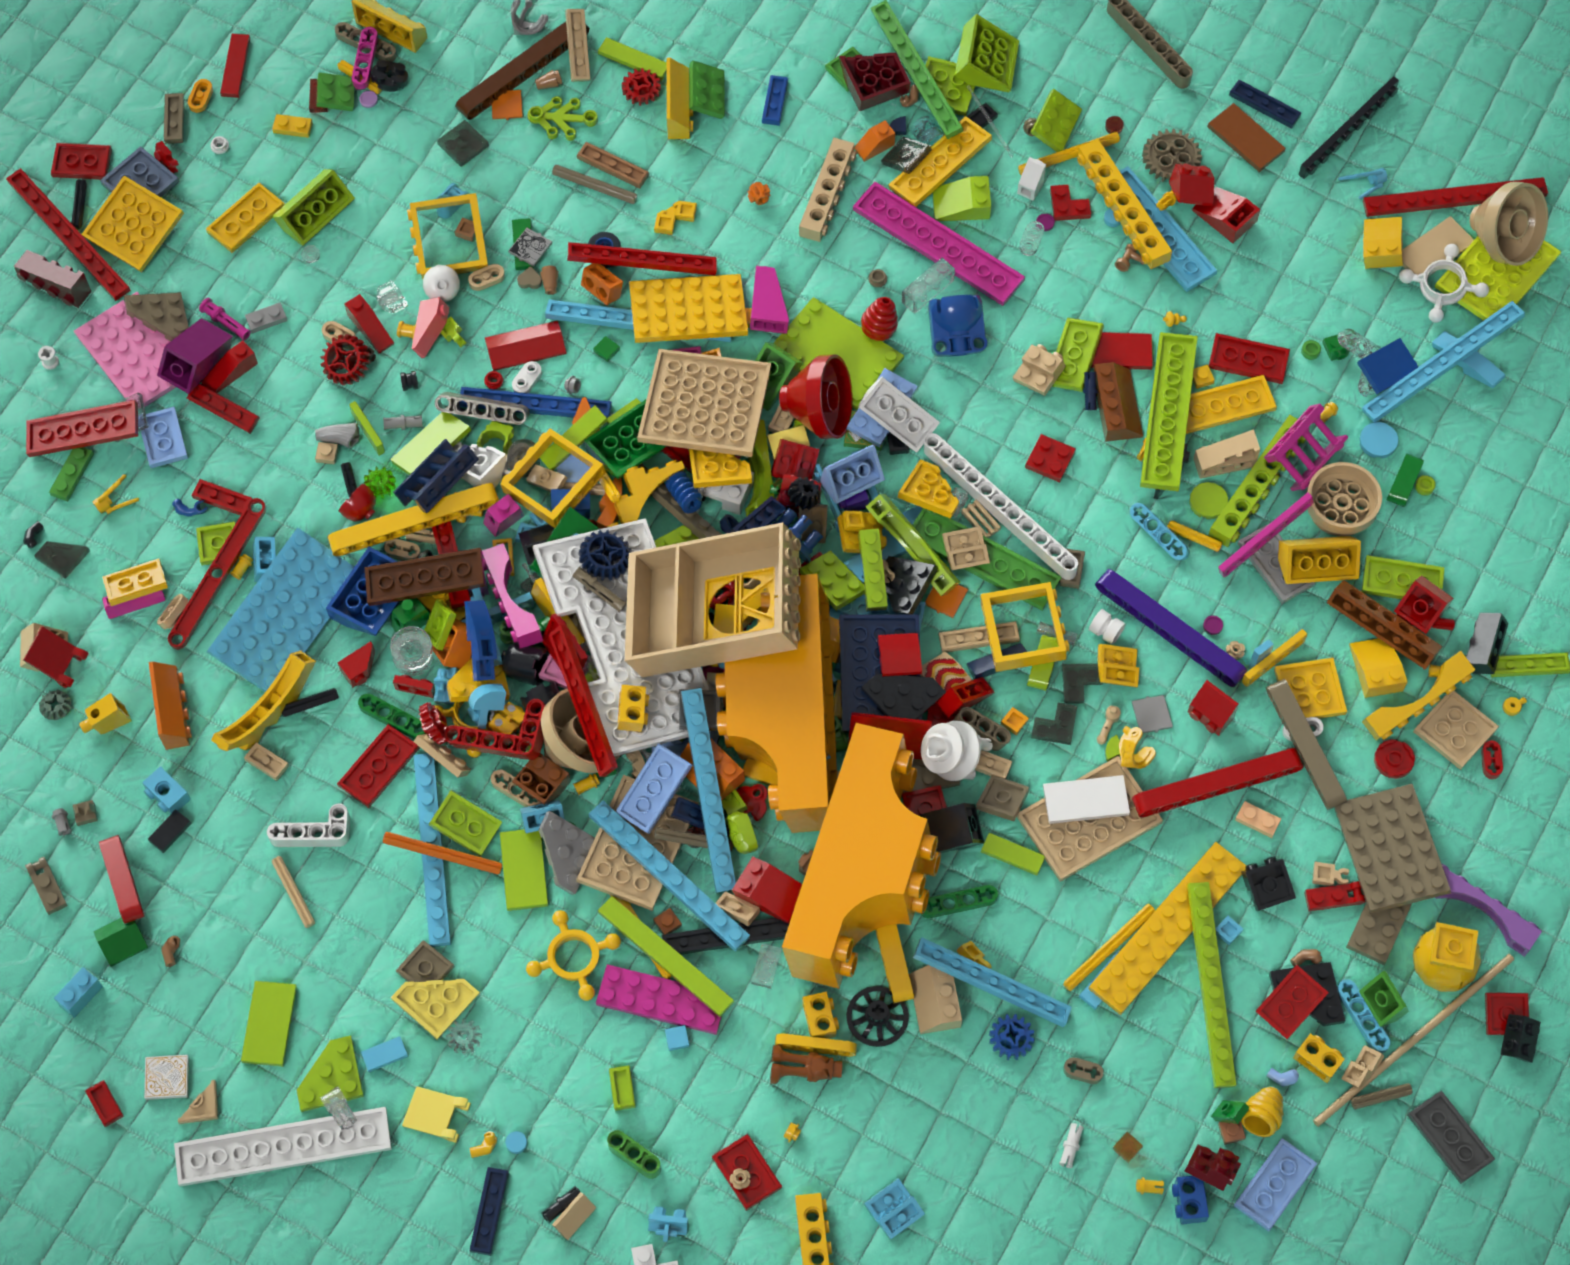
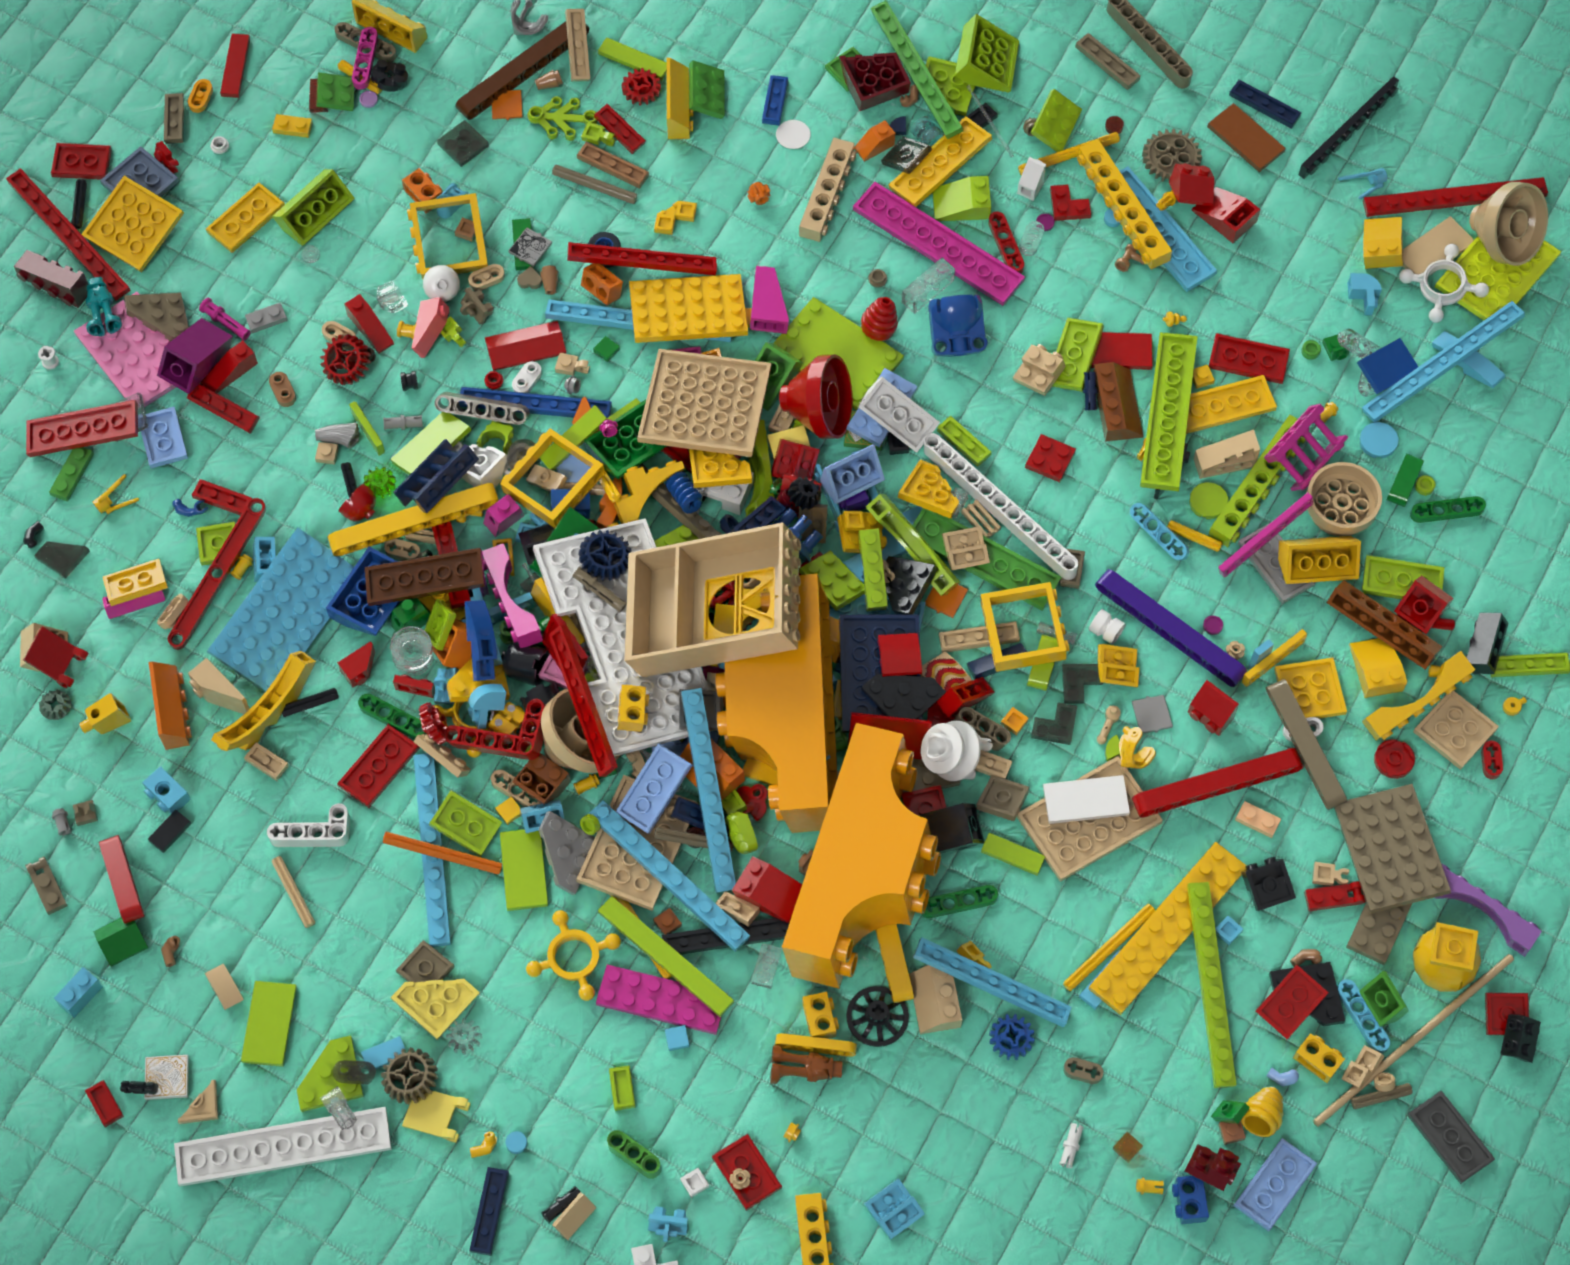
none -> teal piece [85,277,122,336]
none -> black axle [120,1081,159,1094]
none -> tan slope [188,658,250,714]
none -> tan slope [204,963,244,1010]
none -> medium nougat plate [269,372,296,407]
none -> clear smoke plate [333,1060,376,1084]
none -> dark tan gear [381,1047,438,1105]
none -> orange brick [402,168,443,213]
none -> dark tan hips [460,287,494,325]
none -> yellow tile [495,796,521,825]
none -> tan plate [555,353,590,376]
none -> lime tile [580,814,600,835]
none -> lime plate [581,122,616,147]
none -> red tile [594,104,646,154]
none -> dark pink plate [599,420,618,437]
none -> white tile [680,1168,709,1198]
none -> white sticker [776,120,810,149]
none -> lime plate [937,415,991,467]
none -> red beam [988,211,1024,274]
none -> dark tan plate [1075,33,1141,90]
none -> medium azure brick [1347,273,1382,315]
none -> tan tile [1374,1073,1396,1092]
none -> green beam [1410,496,1486,523]

